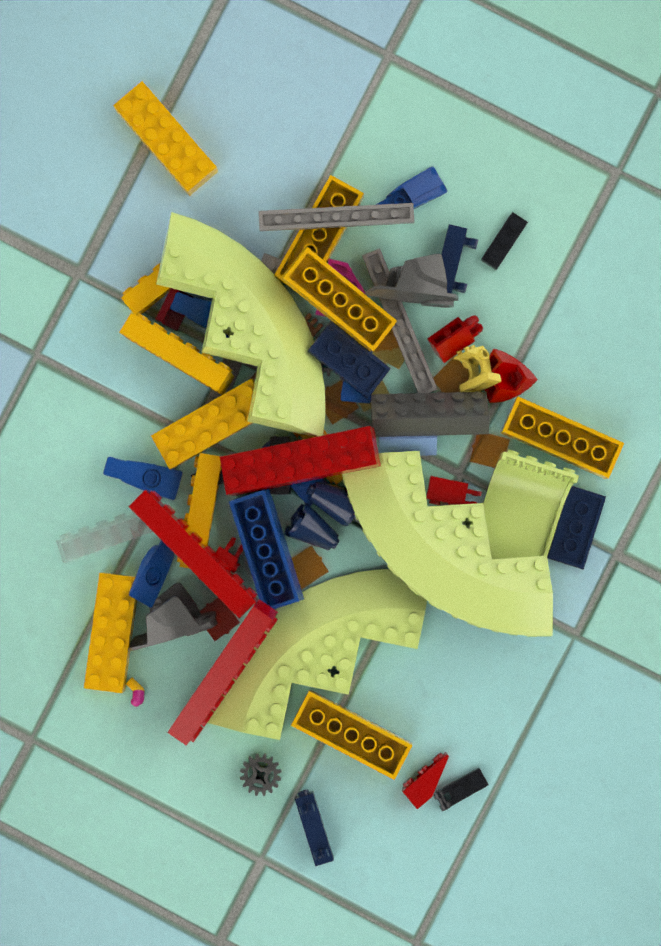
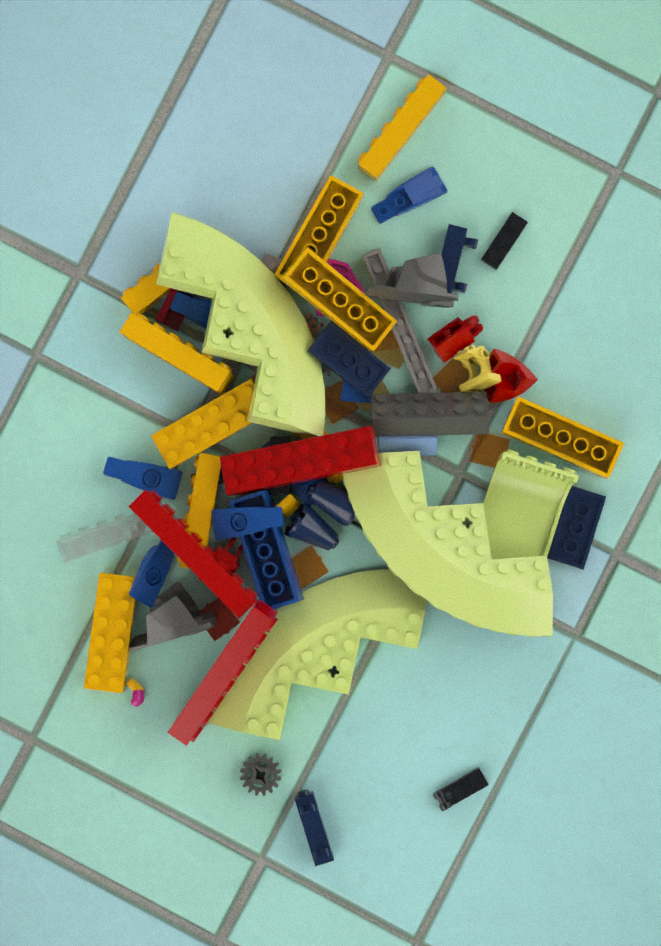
yellow brick [113,81,218,196] -> none
light grey plate [259,203,414,231] -> none
yellow brick [291,689,413,780] -> none
red slope [402,752,449,809] -> none
red hinge [426,476,482,505] -> none
none -> blue piece [211,507,284,541]
none -> yellow slope [276,494,300,518]
none -> yellow brick [358,74,446,181]

